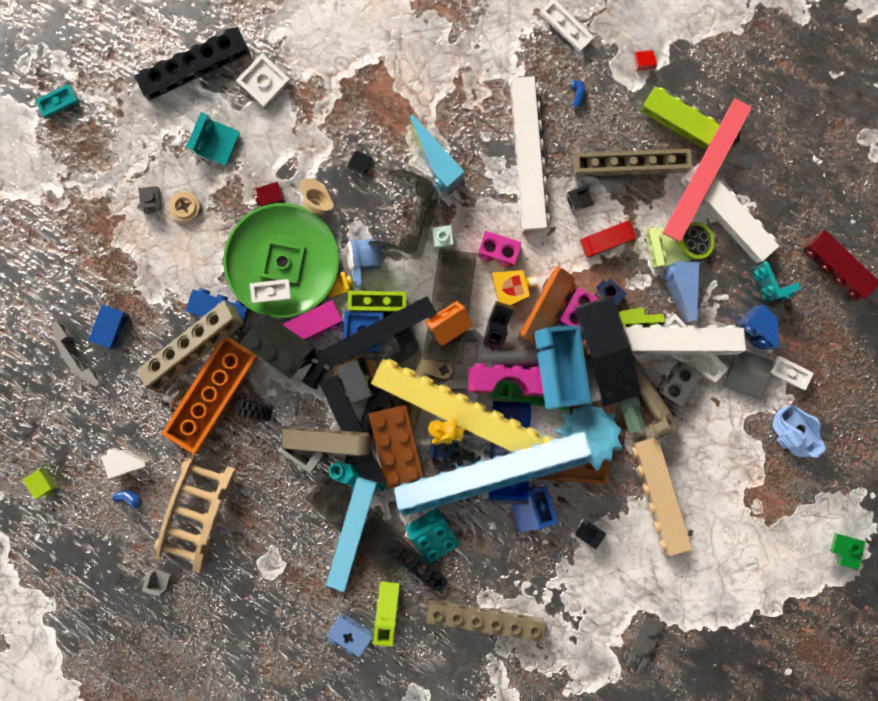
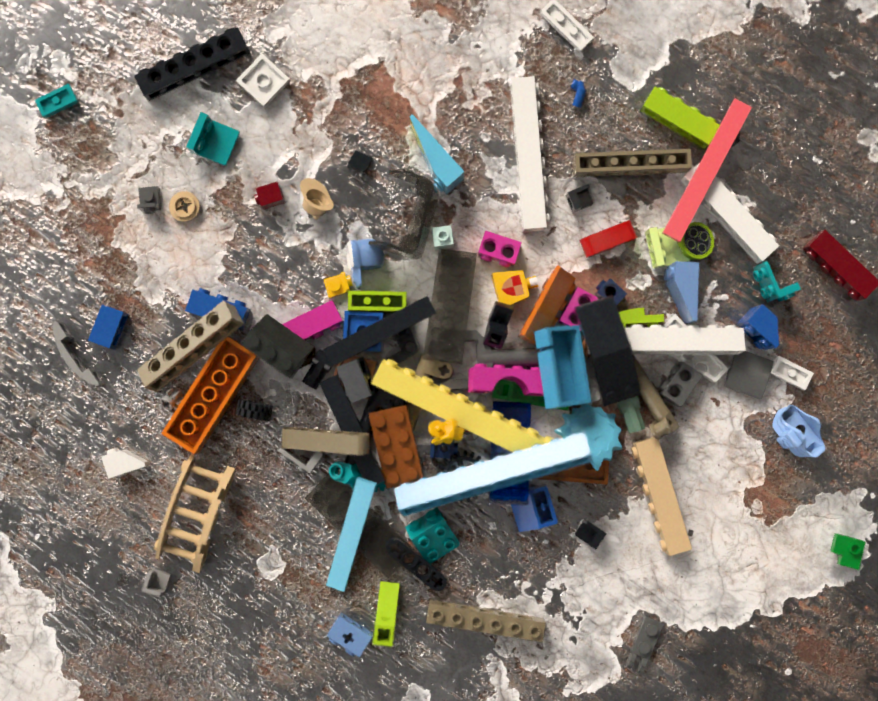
lime brick [23,468,58,500] -> none
blue arm [113,490,141,509] -> none
bright green dish [223,203,339,318] -> none
white plate [250,279,292,304] -> none
orange panel [424,301,473,346] -> none
red slope [634,50,657,71] -> none

